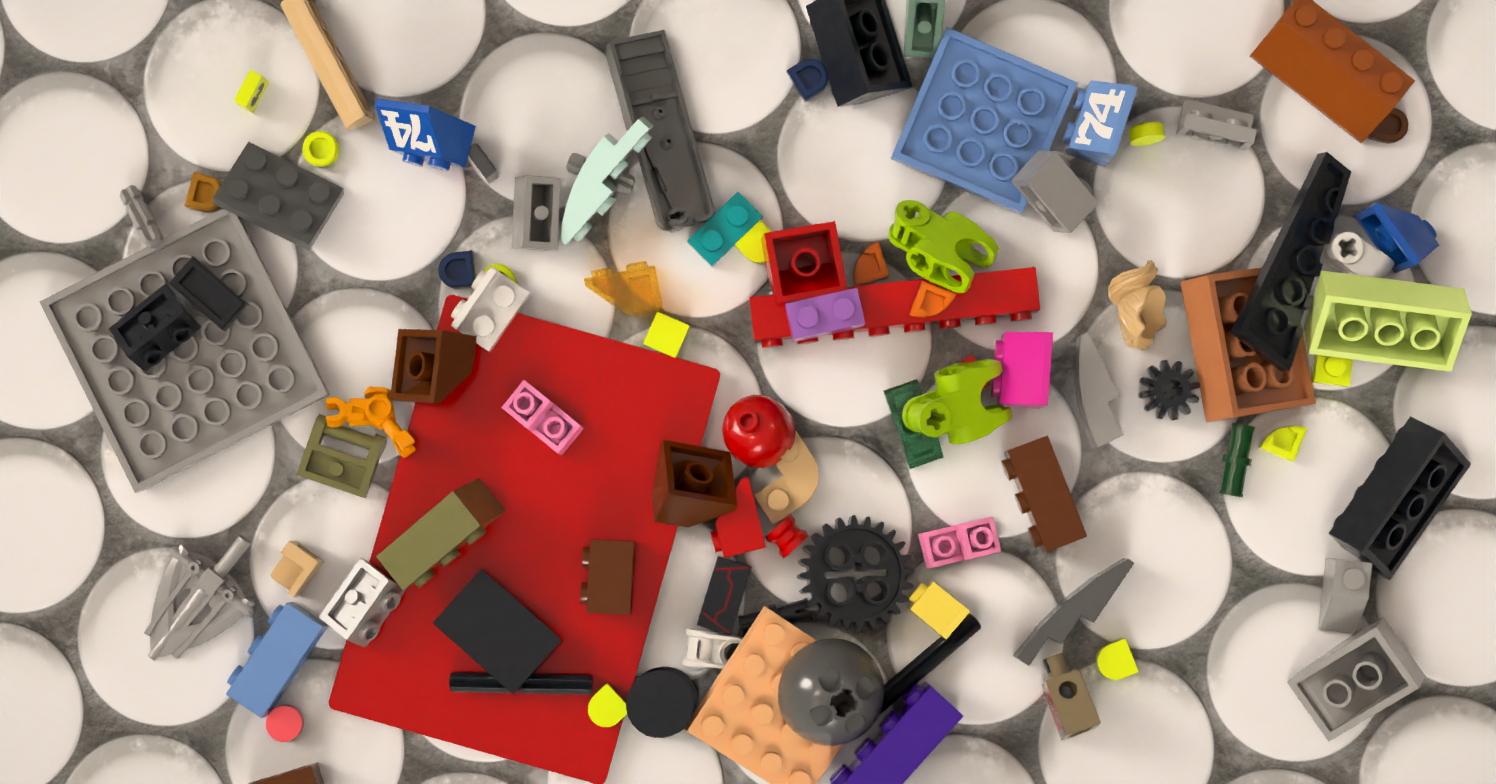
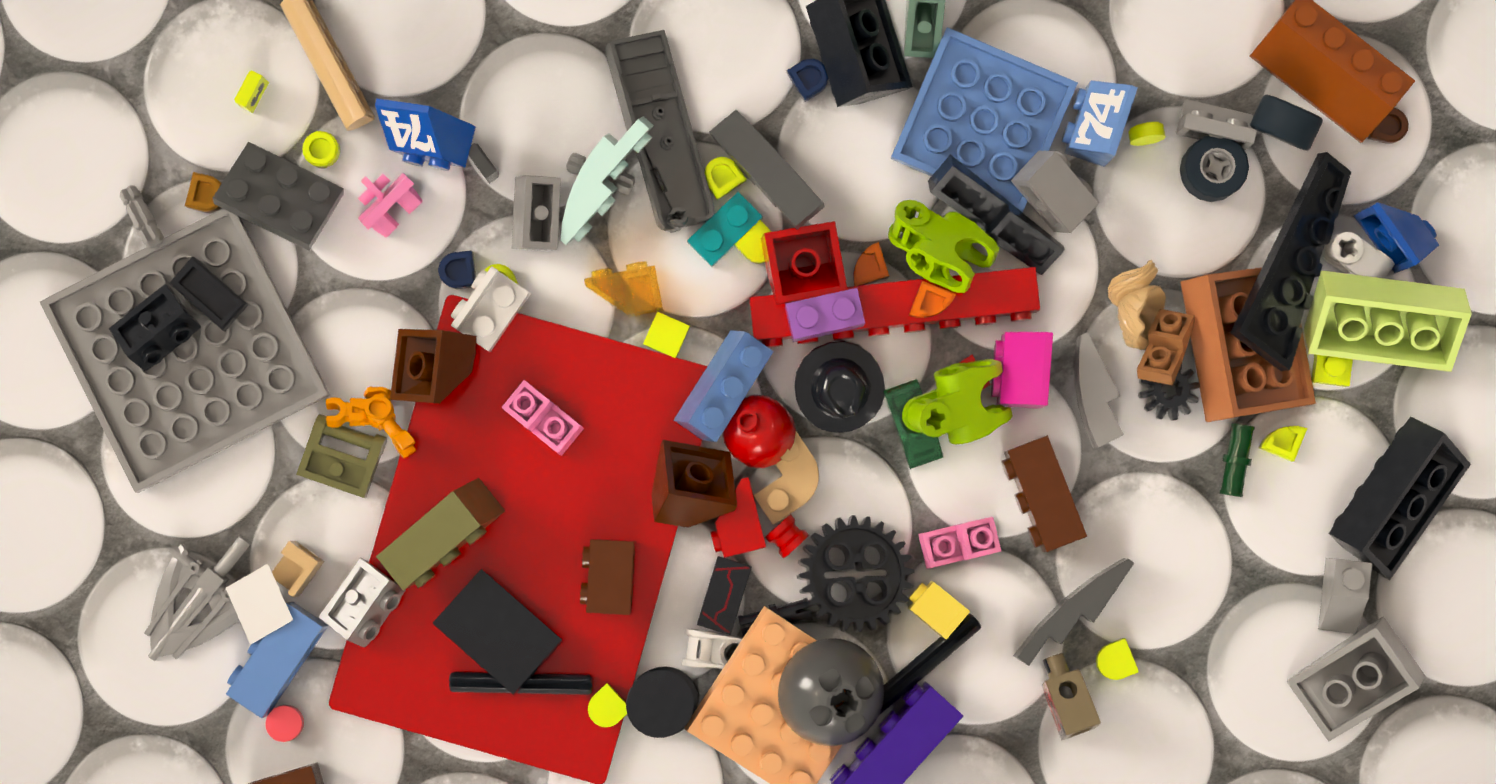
none -> white sticker [226,564,293,645]
none -> bright pink hips [358,173,422,237]
none -> medium blue brick [674,330,774,442]
none -> neon yellow tile [704,157,747,201]
none -> dark grey slope [709,110,825,230]
none -> black hat [794,341,885,433]
none -> black slope [928,154,1065,275]
none -> medium nougat slope [1137,309,1194,385]
none -> black wheel [1180,136,1249,202]
none -> black wheel [1250,94,1323,151]

